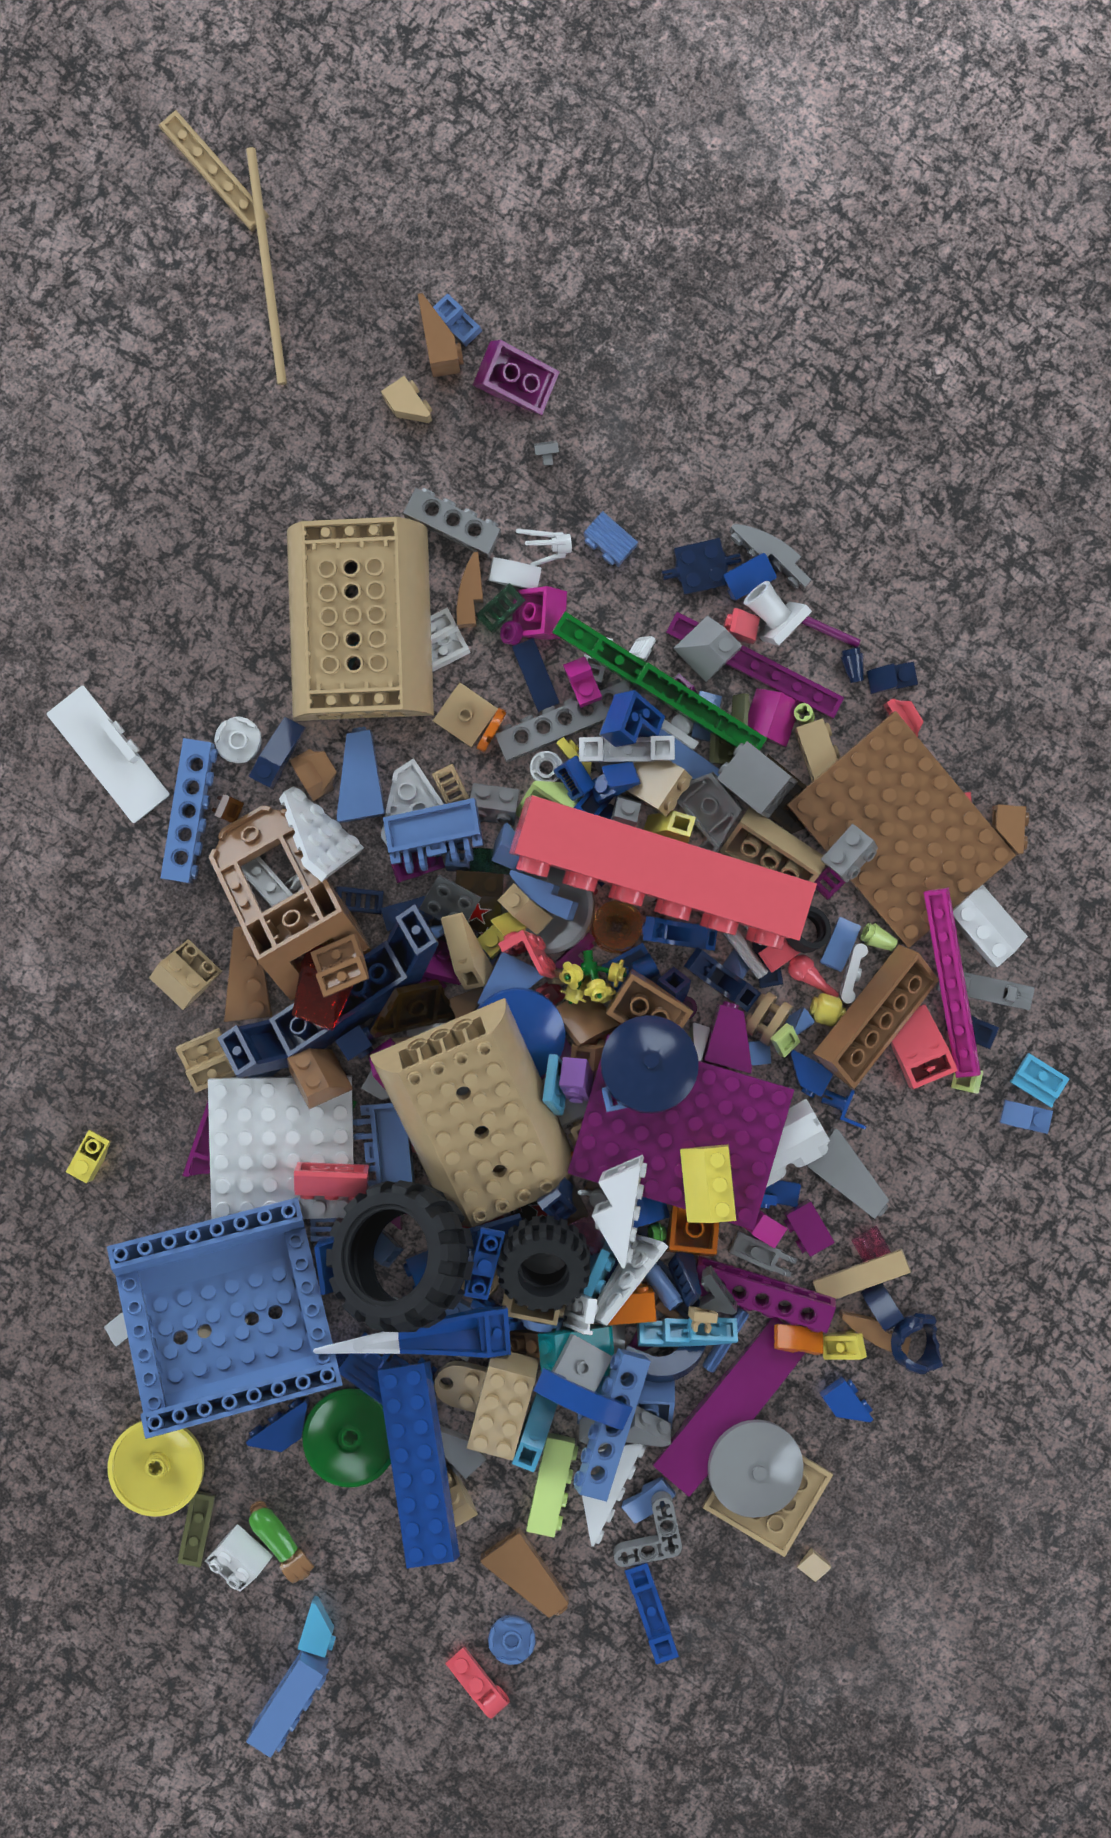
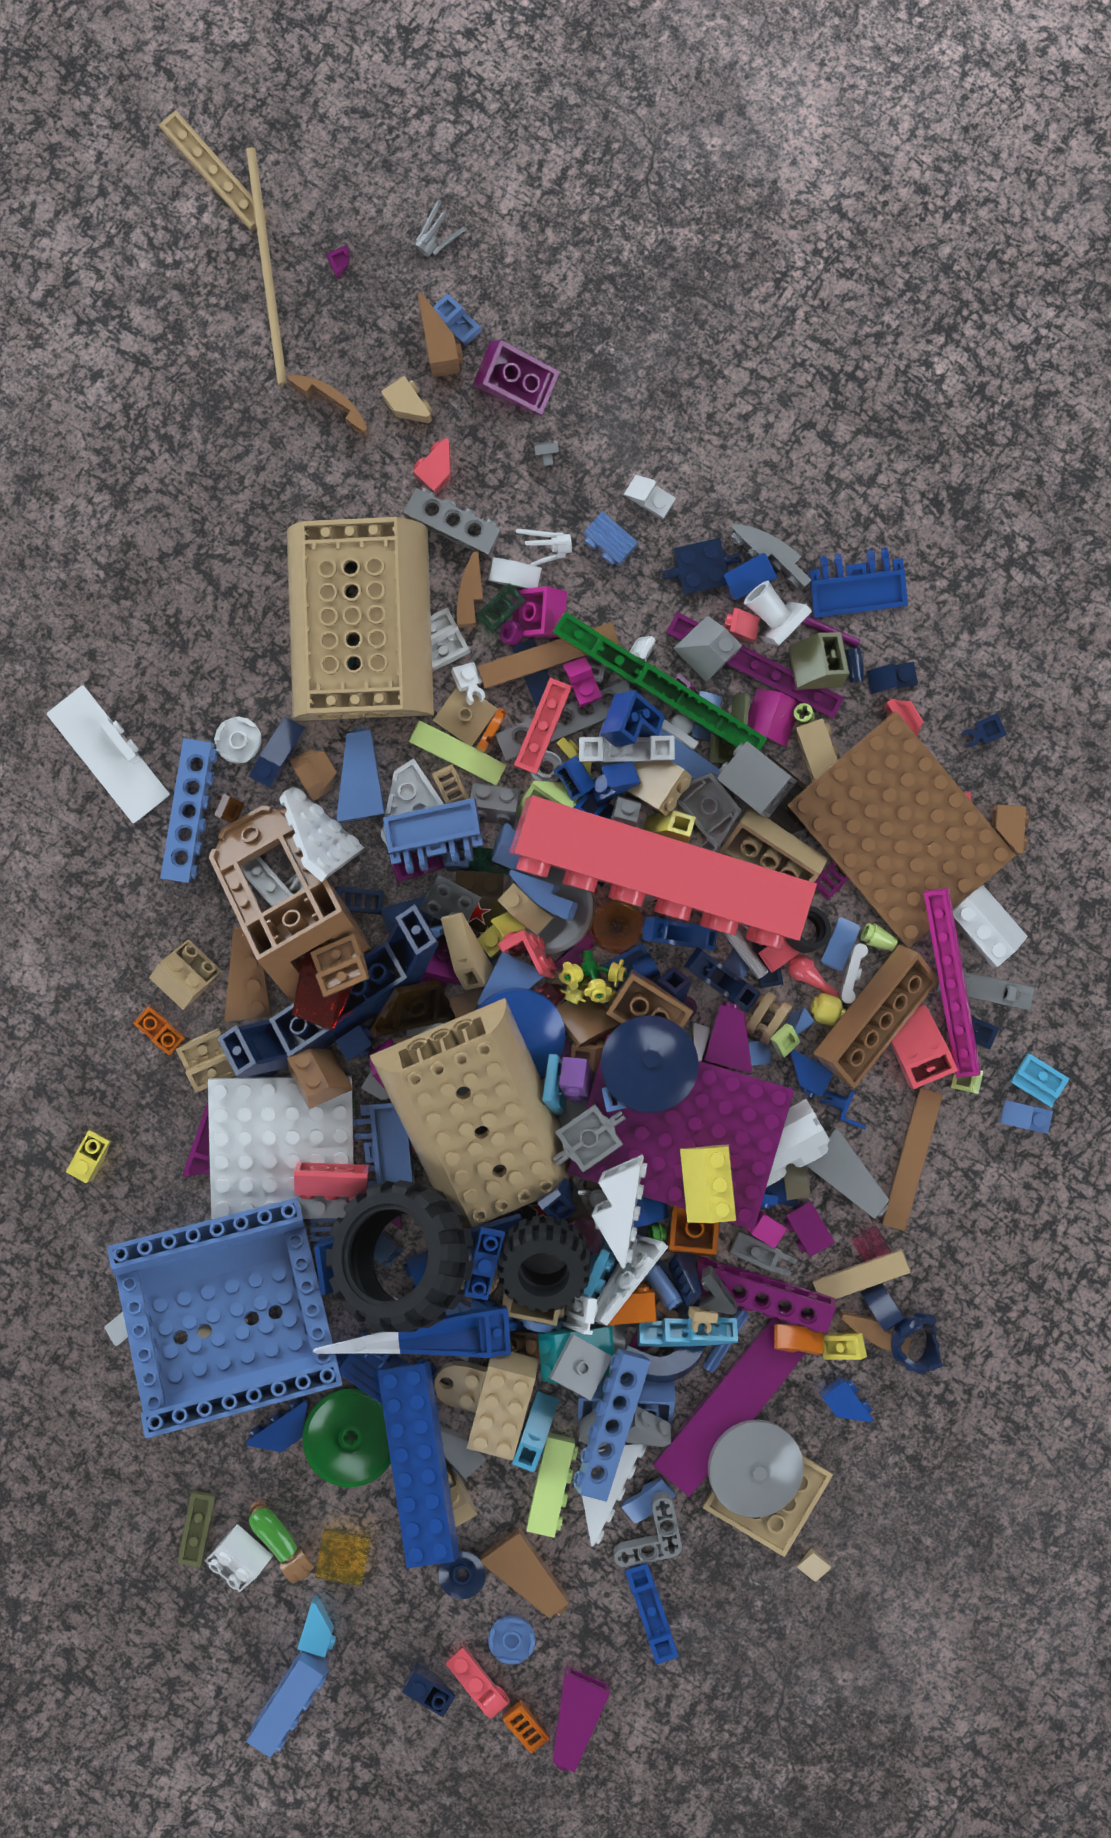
light yellow dish [108,1421,205,1517] -> none
blue slope [533,1367,633,1430] -> none
light grey bracket [821,824,878,883] -> none
none -> orange slope [133,1005,185,1056]
none -> medium nougat slope [287,375,369,438]
none -> clear yellow plate [315,1528,371,1587]
none -> magenta tile [326,245,350,278]
none -> dark blue slope [402,1662,456,1717]
none -> yellowish green slope [408,720,507,786]
none -> coral slope [413,437,451,496]
none -> light grey plant [414,200,466,257]
none -> dark blue dish [438,1550,486,1599]
none -> white plate [451,662,485,705]
none -> medium nougat tile [478,622,620,689]
none -> orange slope [502,1699,550,1753]
none -> coral plate [514,678,572,775]
none -> light grey plate [552,1104,626,1172]
none -> magenta slope [553,1665,610,1773]
none -> white slope [624,475,676,520]
none -> dark tan slope [783,1163,811,1200]
none -> olive slope [788,632,849,690]
none -> blue hinge [809,548,908,618]
none -> medium nougat tile [881,1088,943,1231]
none -> dark blue plate [961,713,1007,748]

